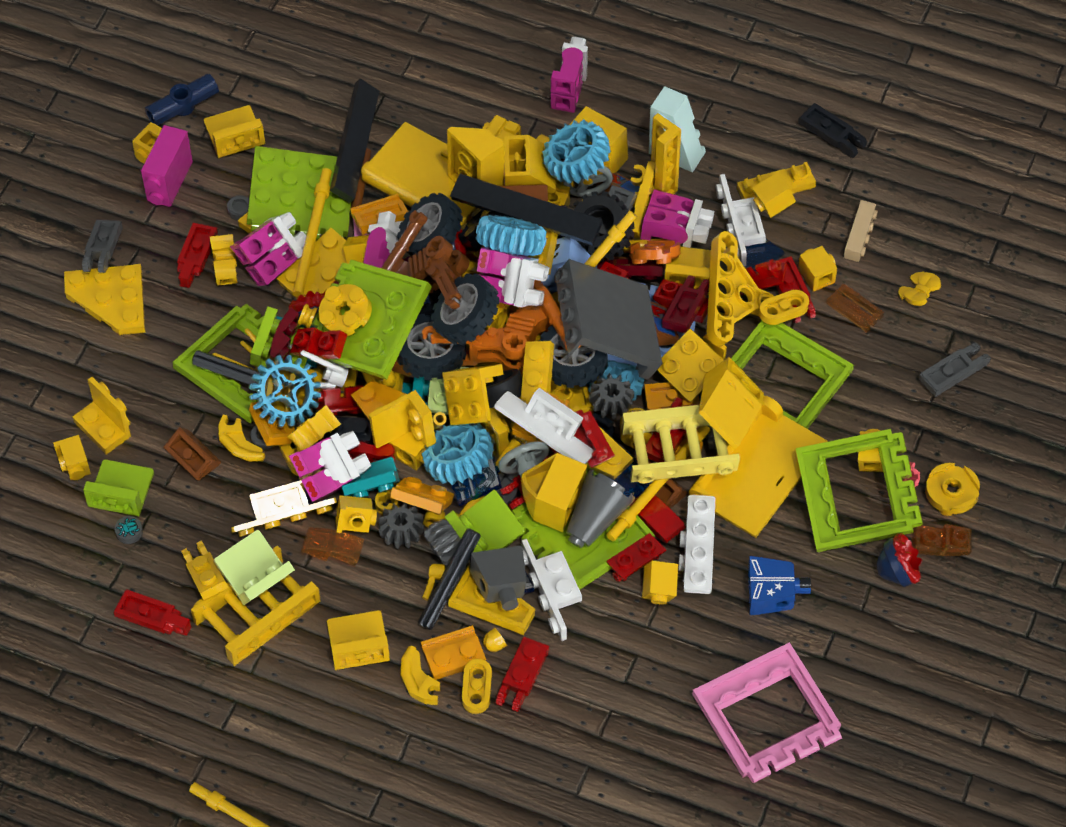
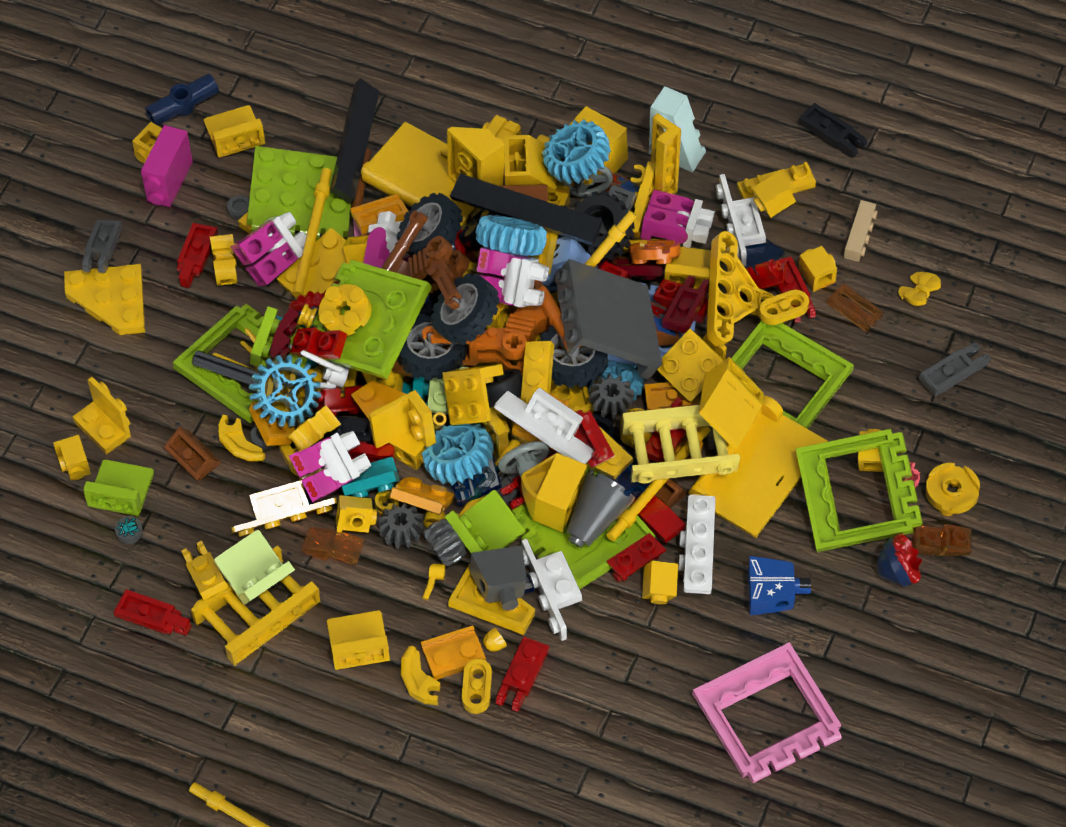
black axle [418,528,481,630] -> none
dark pink hips [551,37,588,113] -> none

